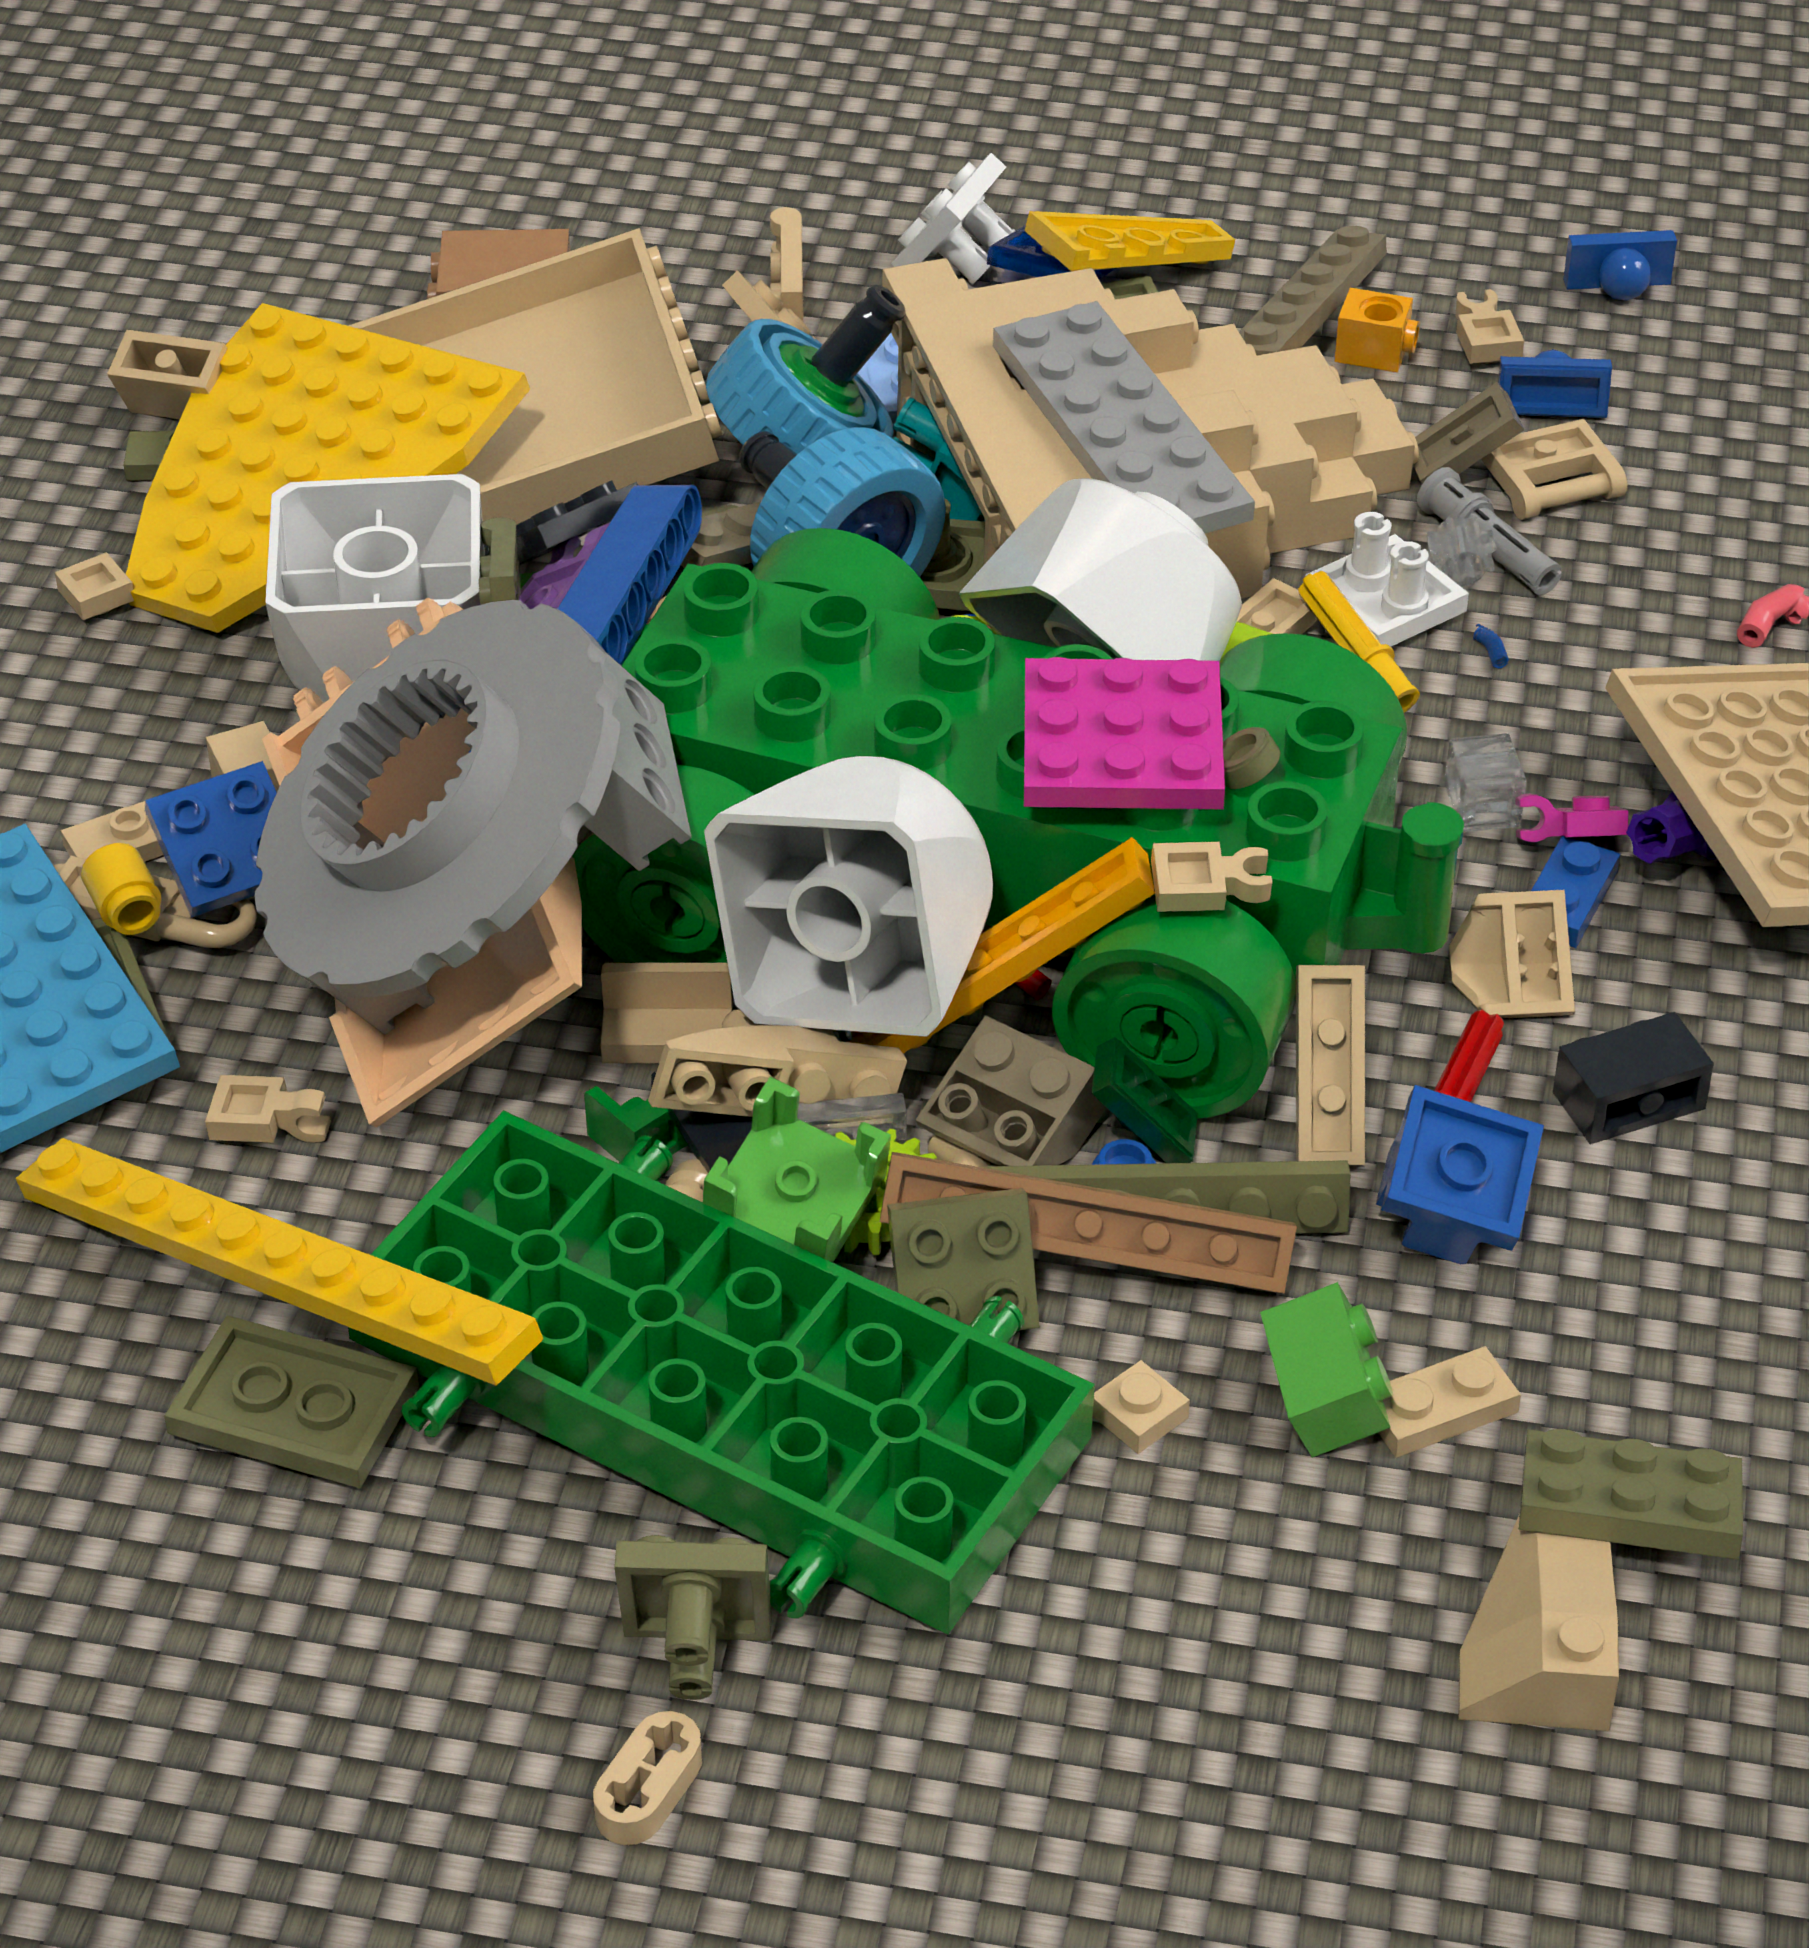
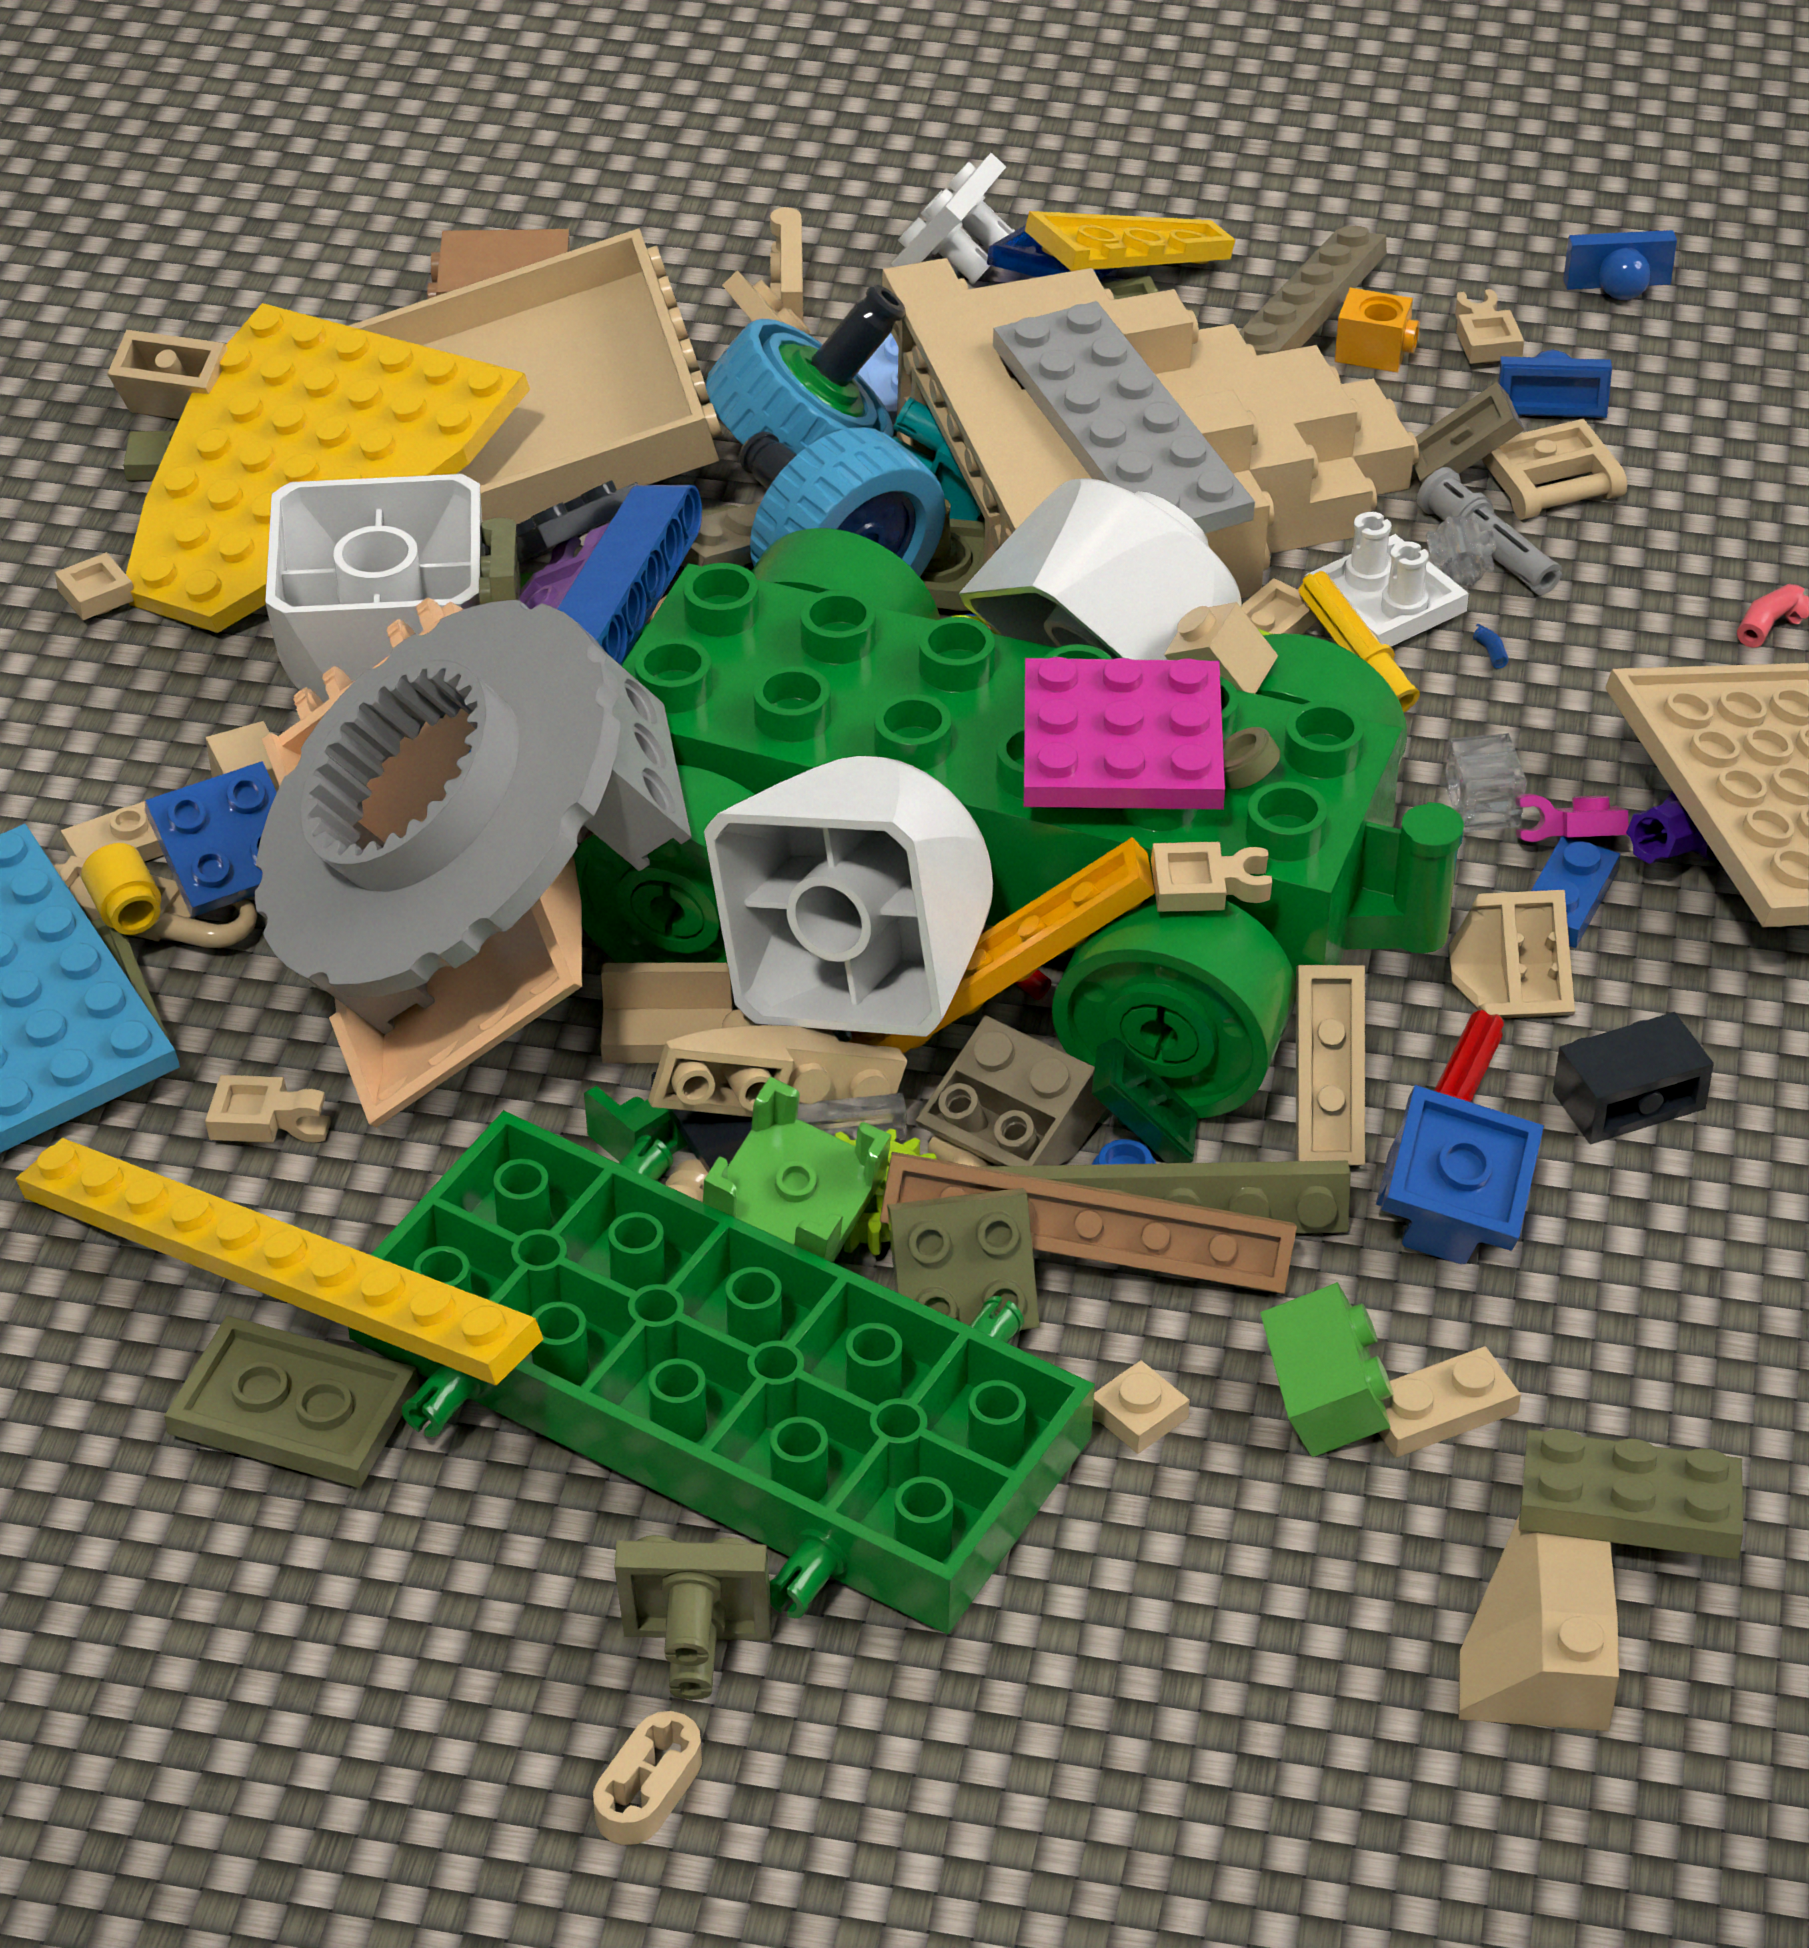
none -> tan brick [1164,602,1278,694]

